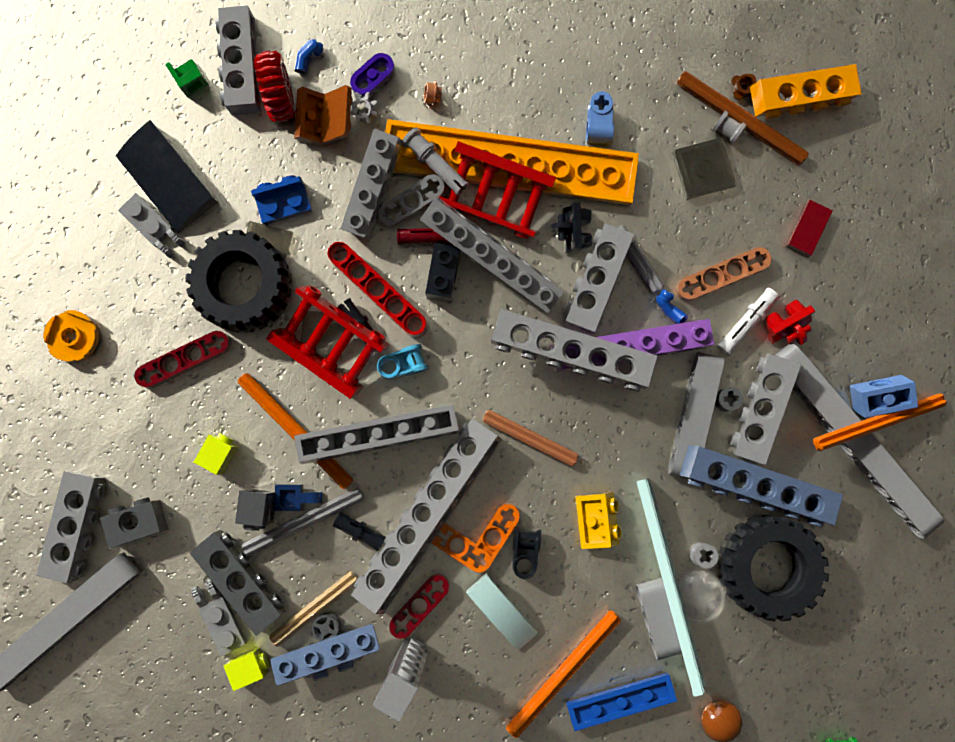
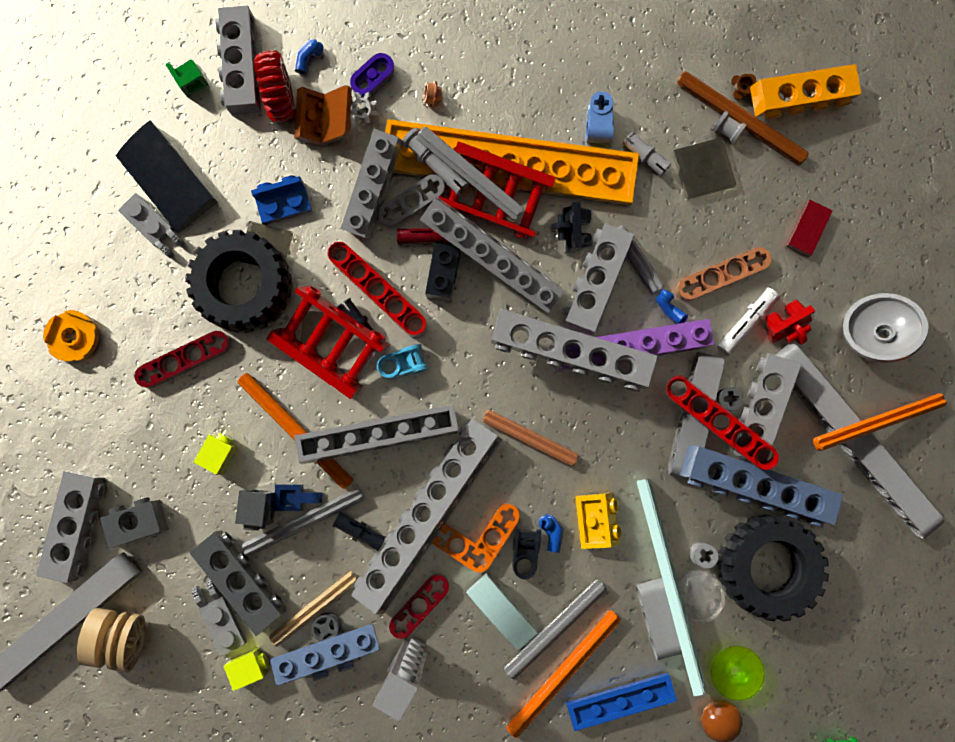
medium blue brick [850,375,918,418] -> none
none -> tan wheel [77,608,145,673]
none -> light grey axle [416,127,523,220]
none -> light grey axle [504,579,607,680]
none -> blue arm [539,515,564,553]
none -> light grey pin [622,131,671,177]
none -> red beam [666,375,779,470]
none -> clear neon green dish [711,645,765,701]
none -> light grey dish [843,293,928,363]

